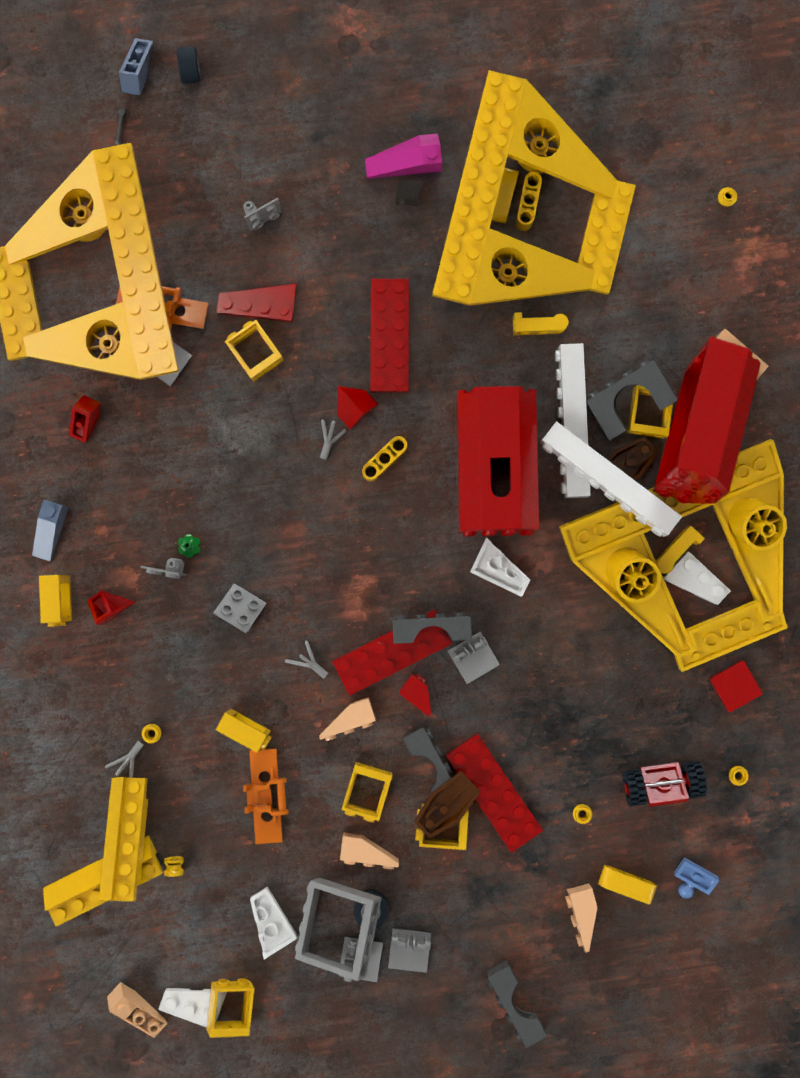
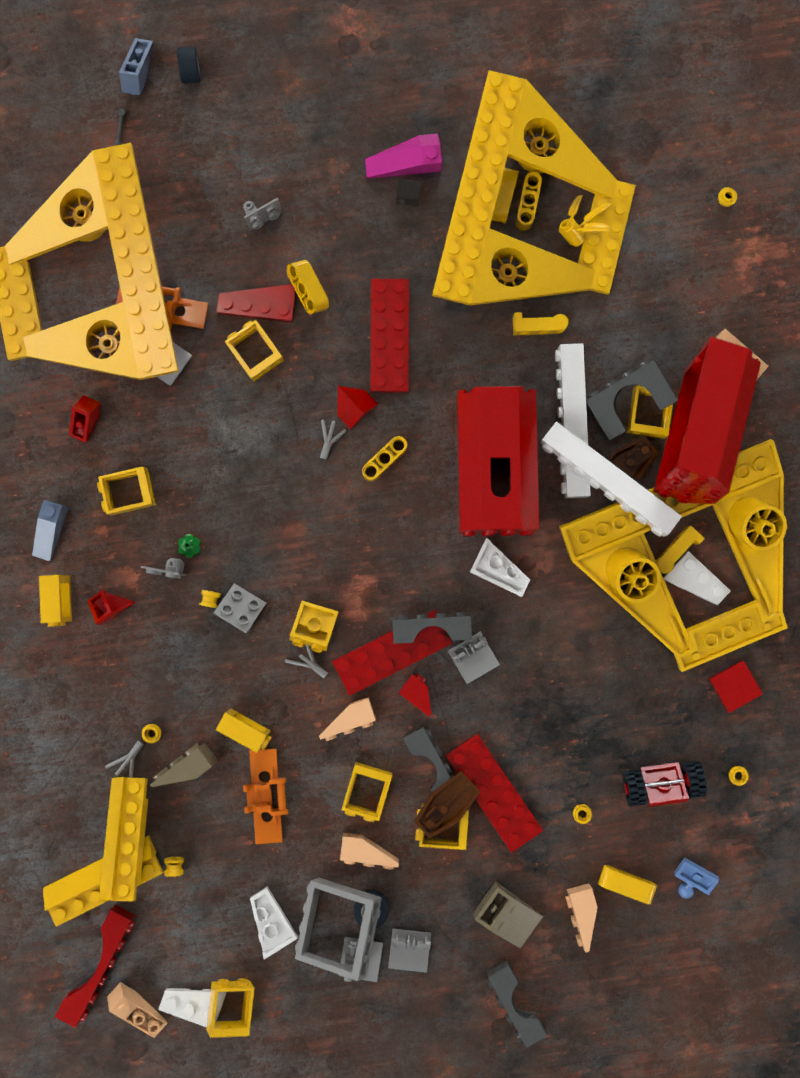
none -> red arch [55,904,135,1028]
none -> yellow window [97,466,156,516]
none -> dark tan slope [150,743,218,787]
none -> yellow wheel [199,590,221,608]
none -> yellow beam [286,260,329,314]
none -> yellow plate [290,601,338,653]
none -> dark tan slope [473,881,543,949]
none -> yellow plant [559,195,612,247]

